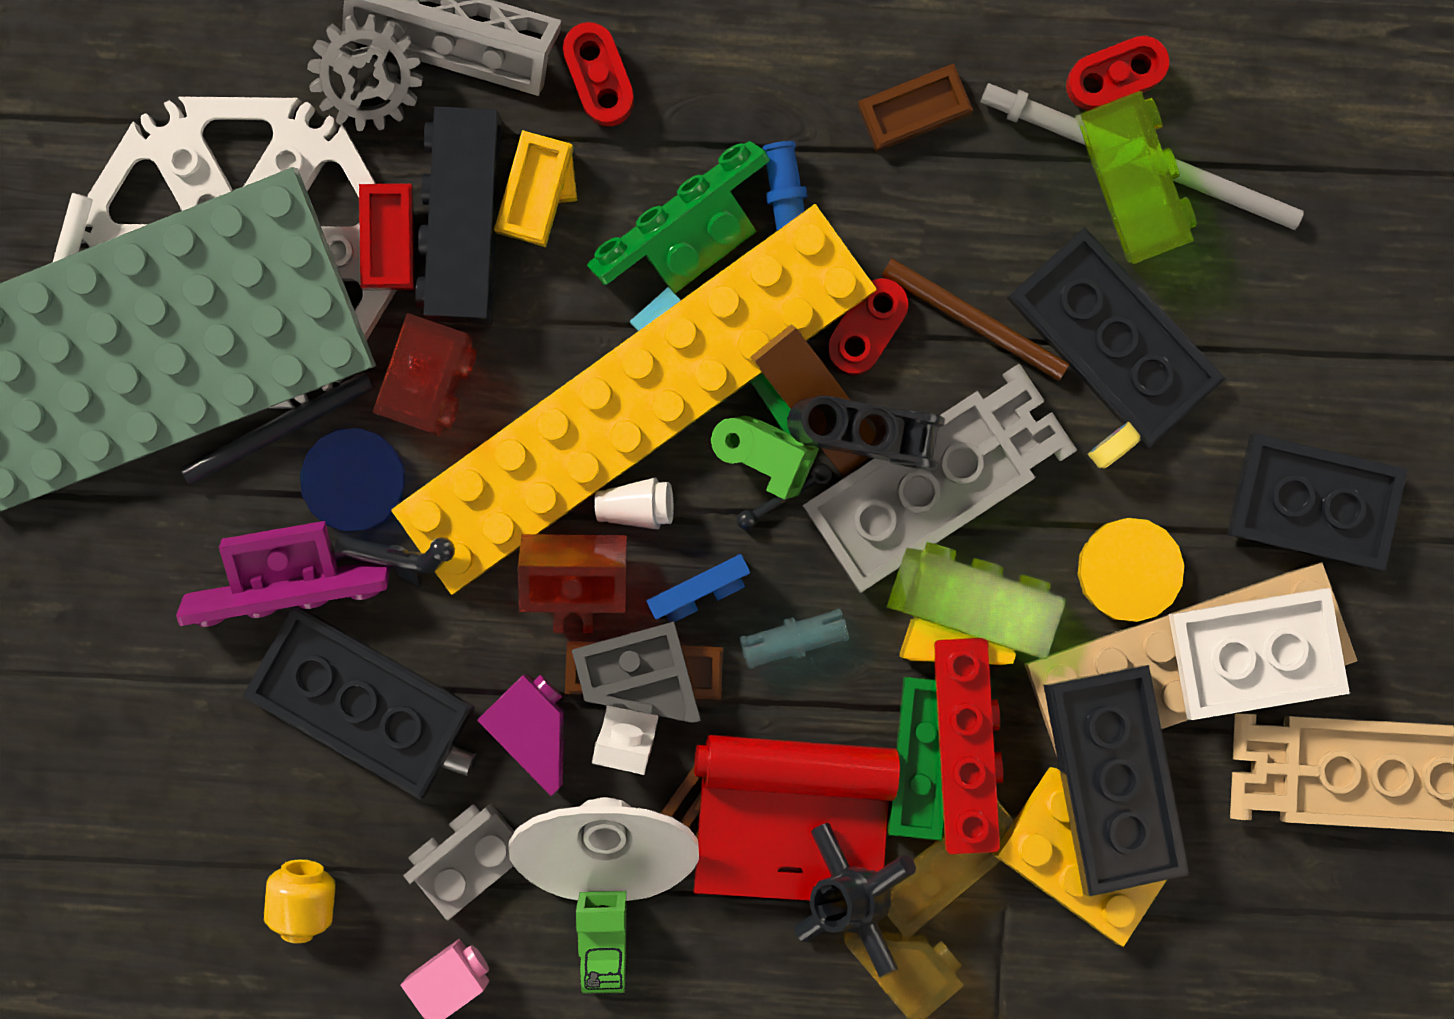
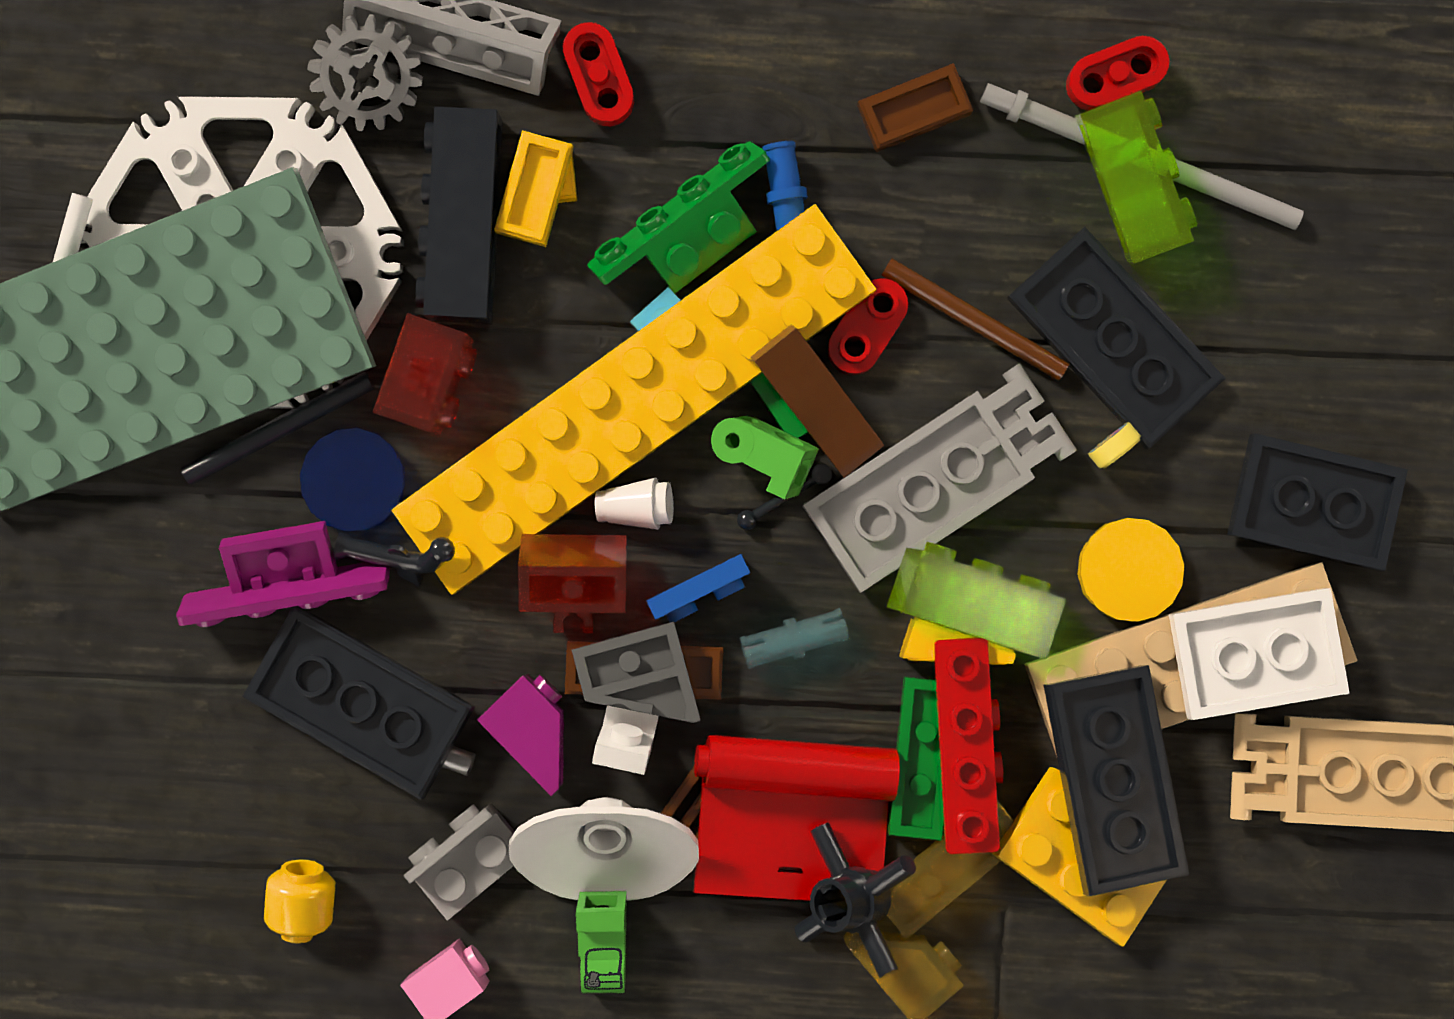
red tile [359,183,415,291] -> none
black piece [787,396,945,471] -> none

